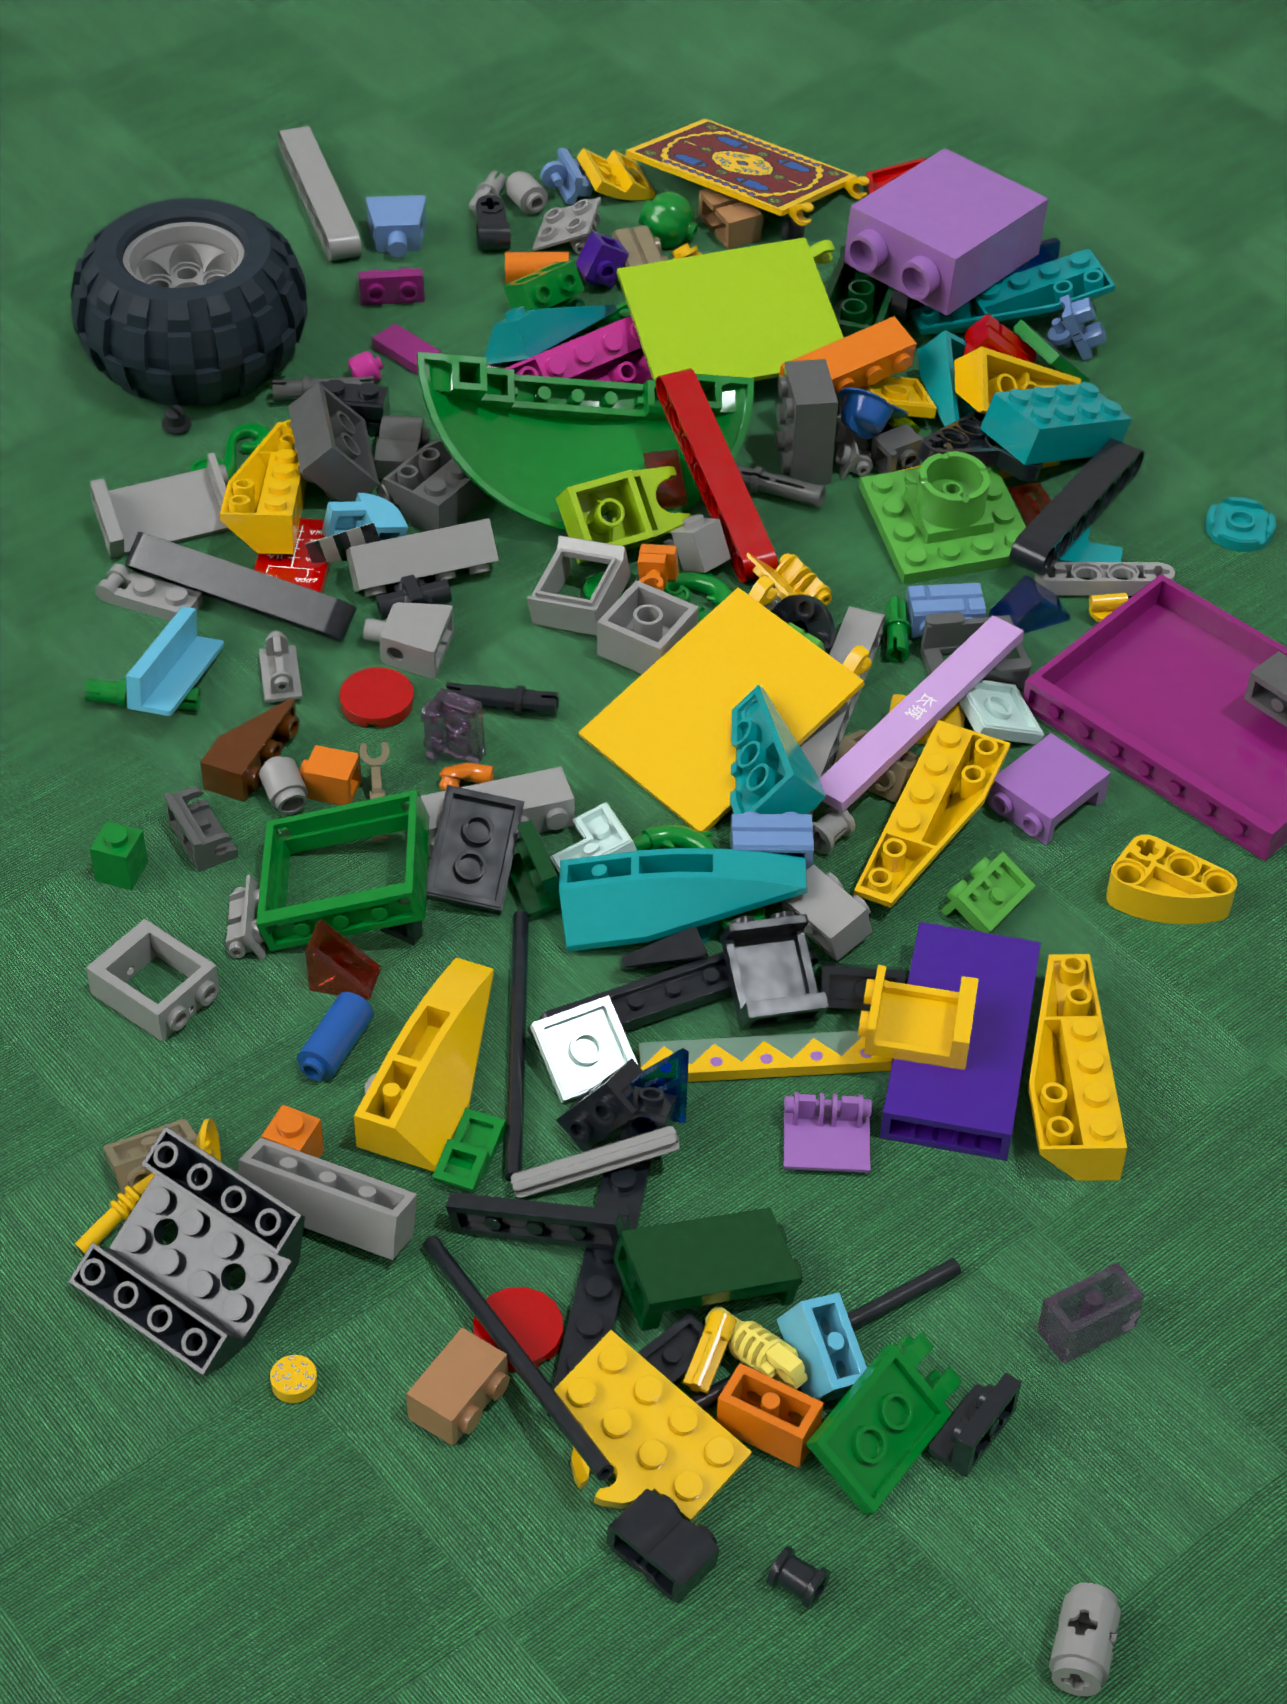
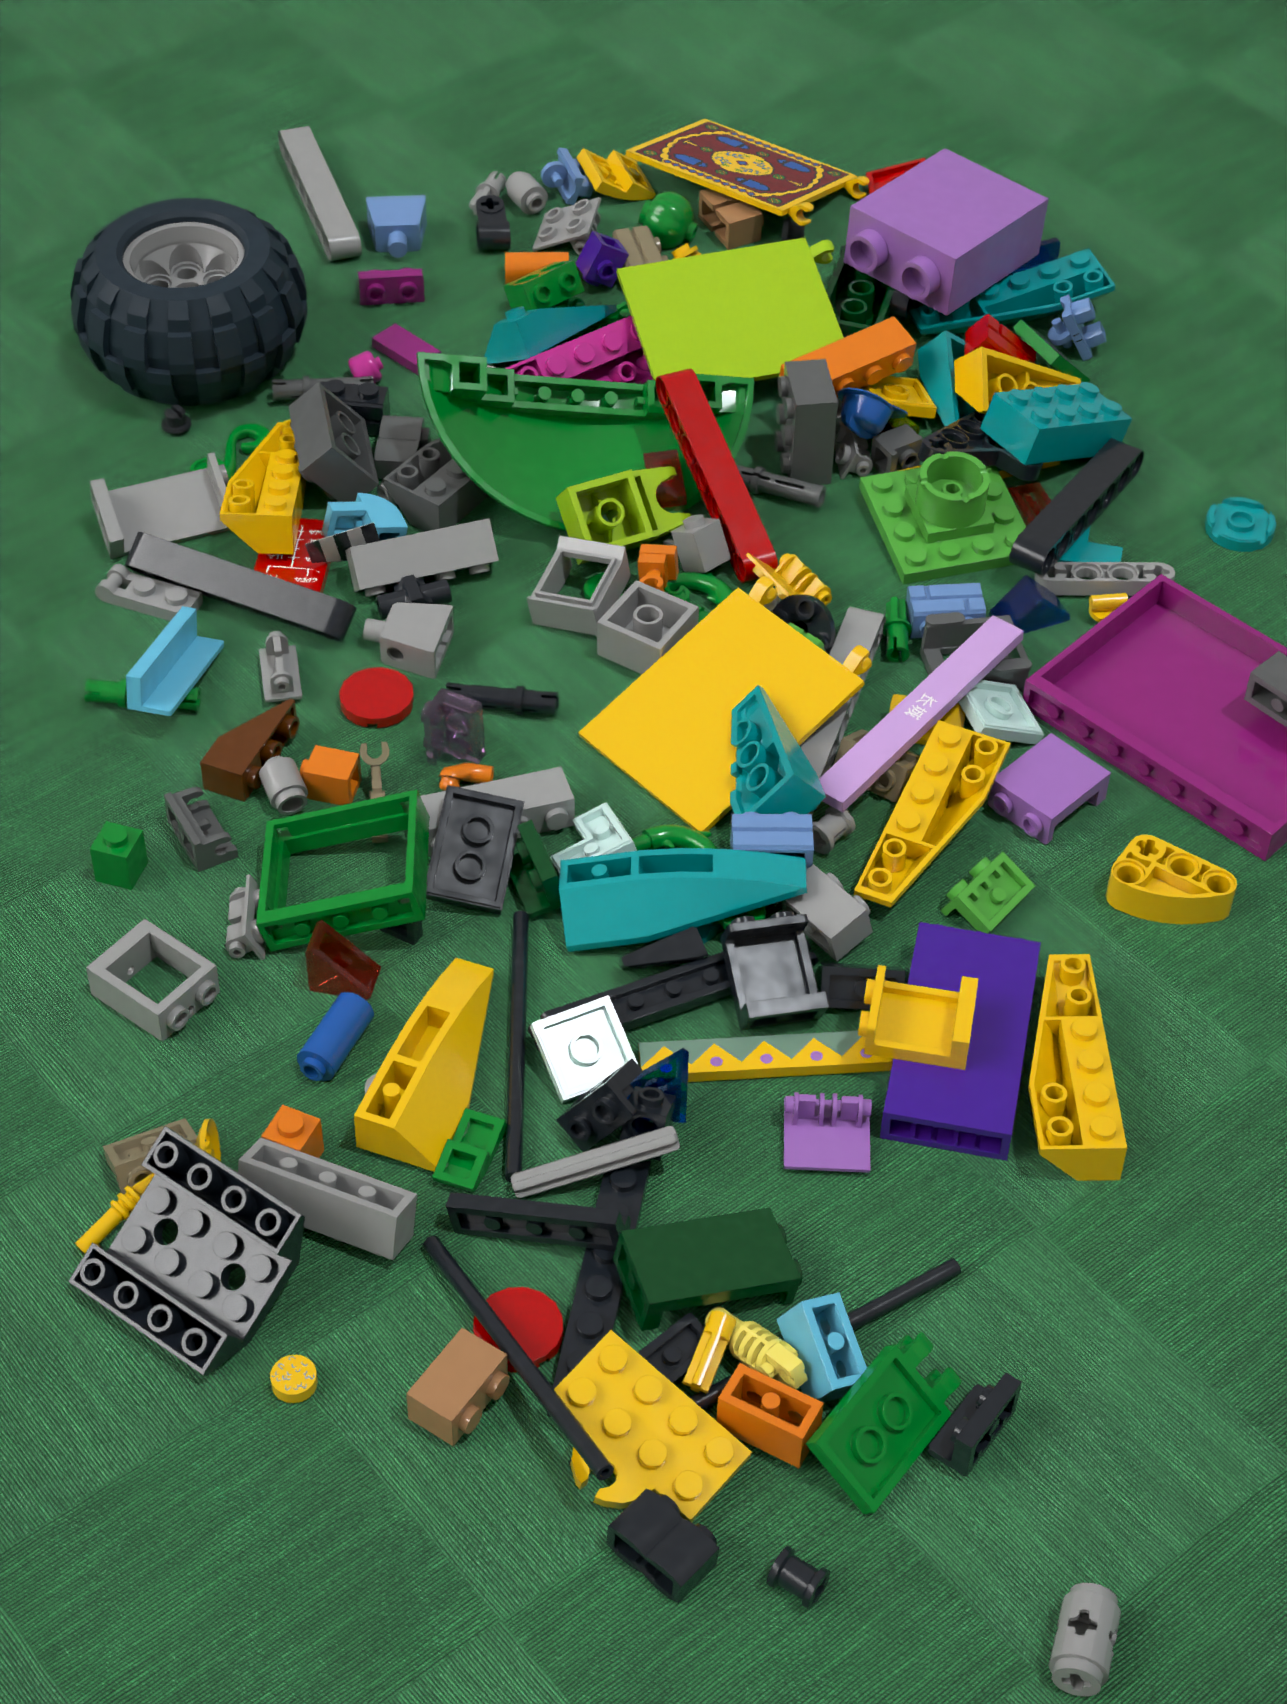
brick [1037,1262,1145,1364] -> none

